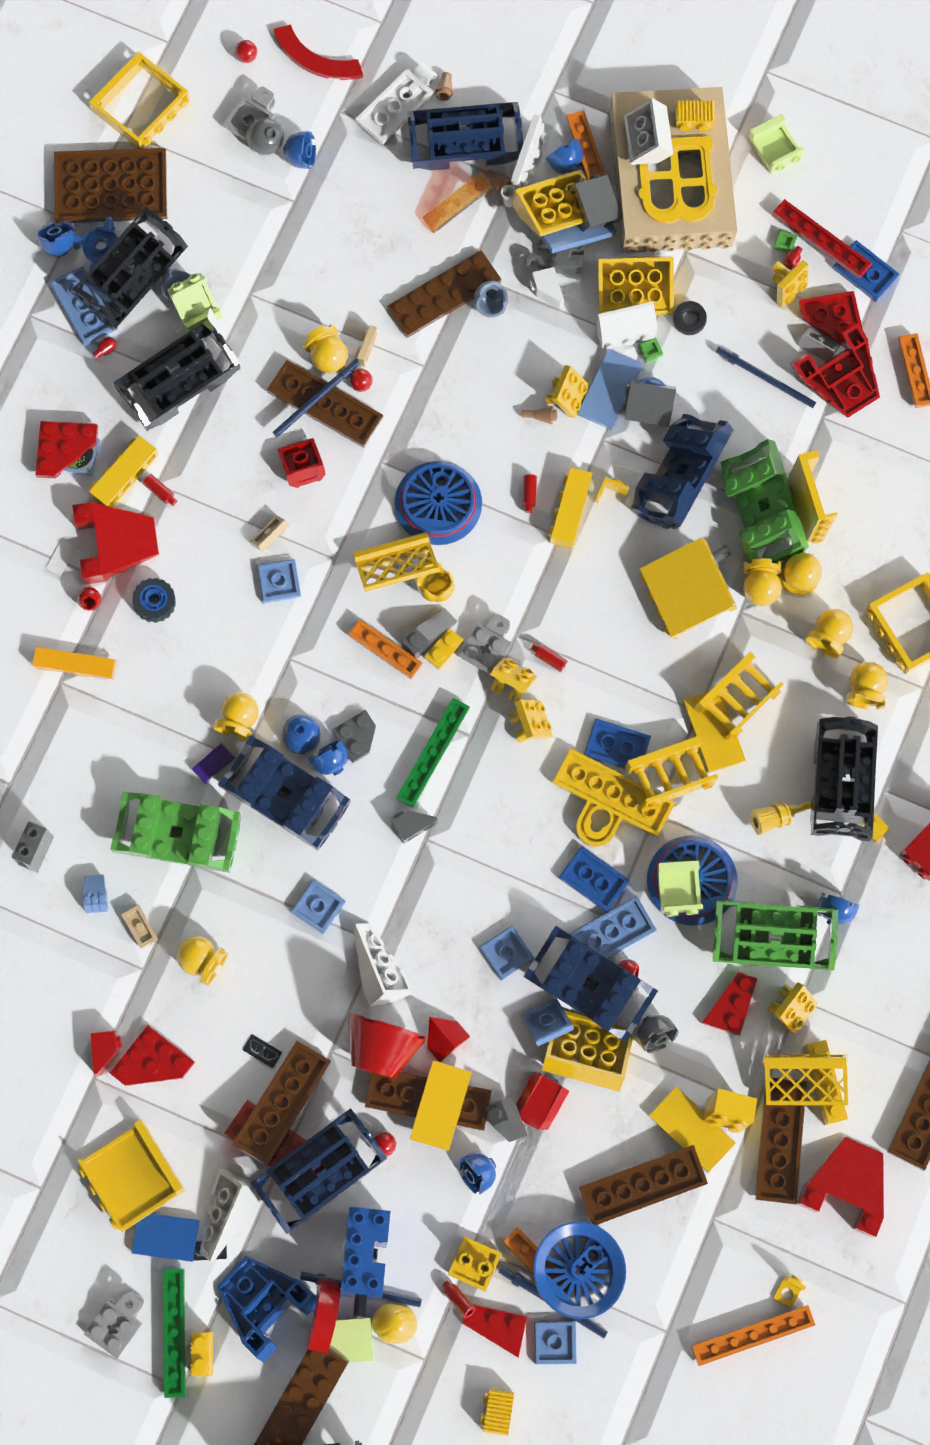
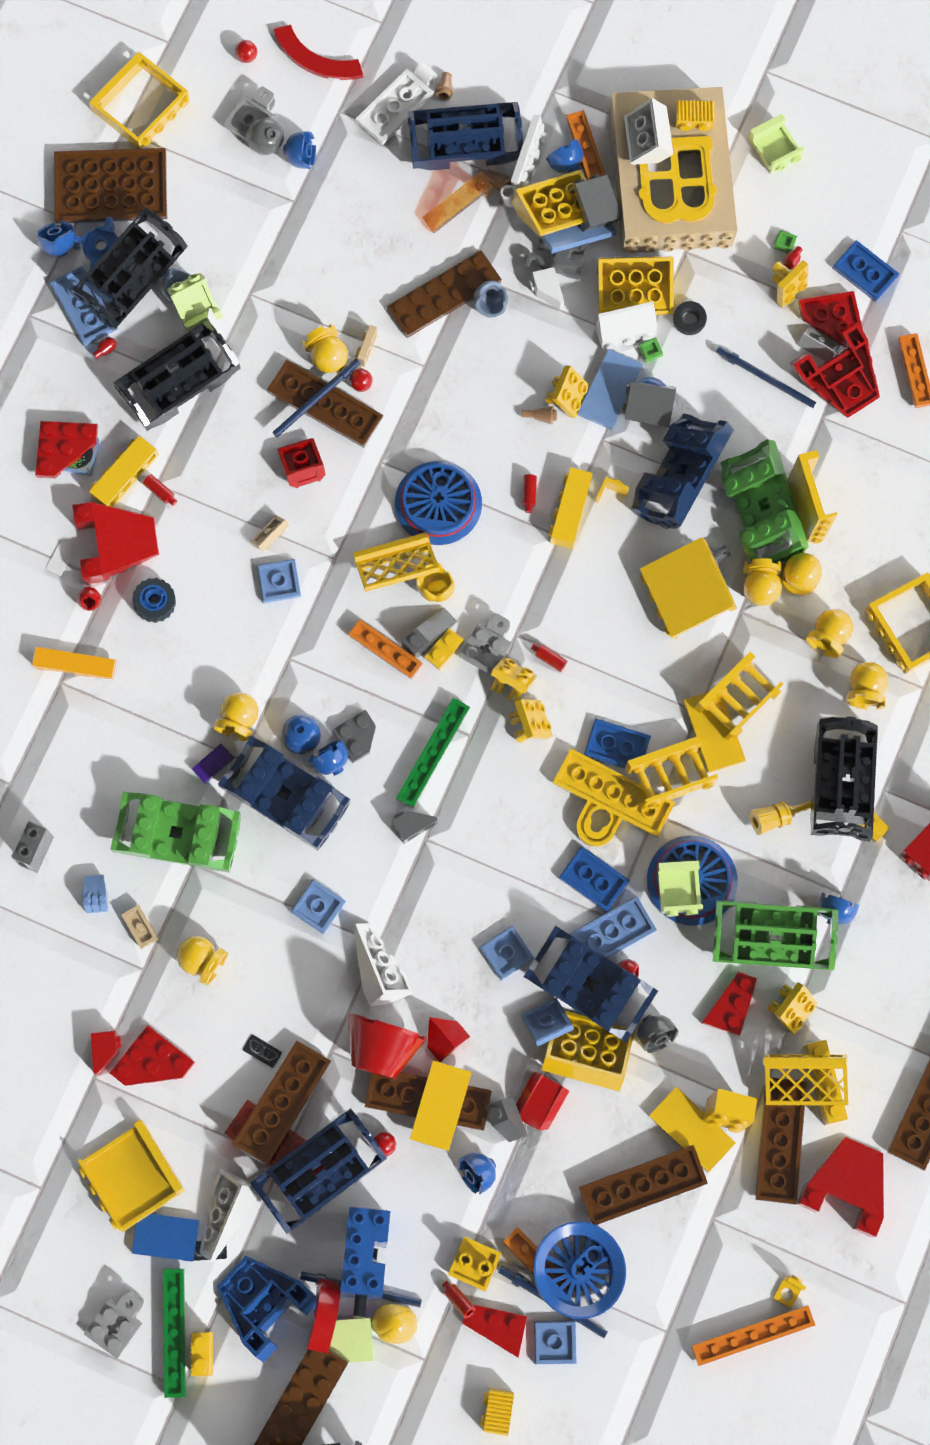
red plate [772,199,872,279] -> none

